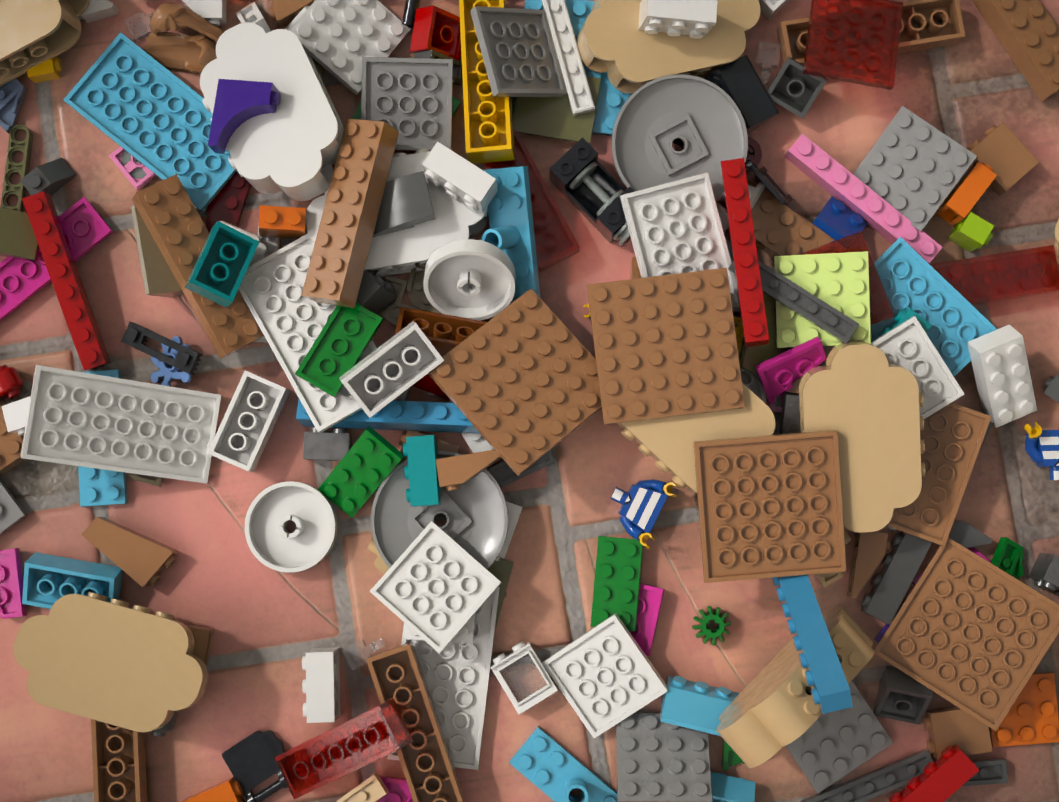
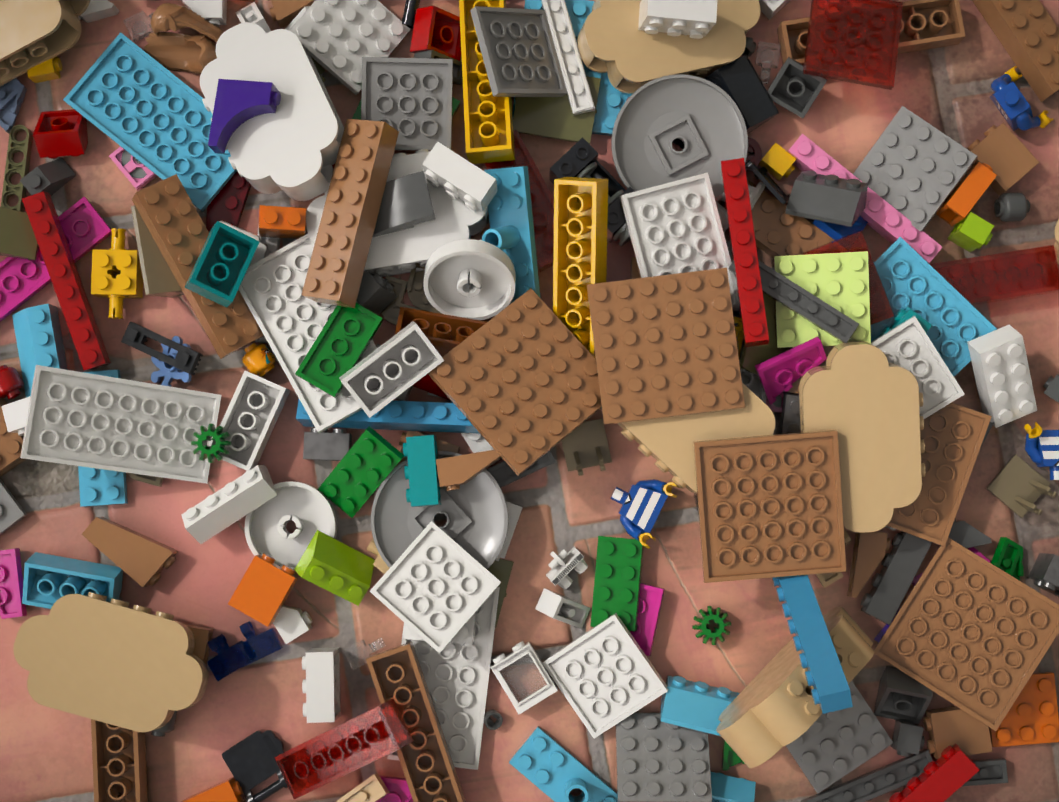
none -> medium azure slope [12,304,68,397]
none -> red slope [33,109,88,159]
none -> yellow brick [91,228,143,319]
none -> white slope [181,465,277,544]
none -> green gear [191,424,232,463]
none -> clear blue plate [207,634,253,681]
none -> orange brick [228,553,299,627]
none -> clear blue plate [231,621,283,668]
none -> light orange head [242,343,276,377]
none -> white slope [273,605,313,644]
none -> lime slope [294,530,375,606]
none -> dark grey hinge [484,709,503,730]
none -> white slope [535,588,591,629]
none -> white hips [546,547,588,589]
none -> yellow brick [553,177,608,359]
none -> dark tan plate [561,418,612,476]
none -> dark grey hinge [742,37,756,57]
none -> yellow brick [758,142,796,181]
none -> dark grey slope [785,170,868,227]
none -> dark grey brick [891,720,925,757]
none -> dark tan plate [986,454,1057,518]
none -> blue torso [990,66,1054,131]
none -> dark grey head [994,192,1030,222]

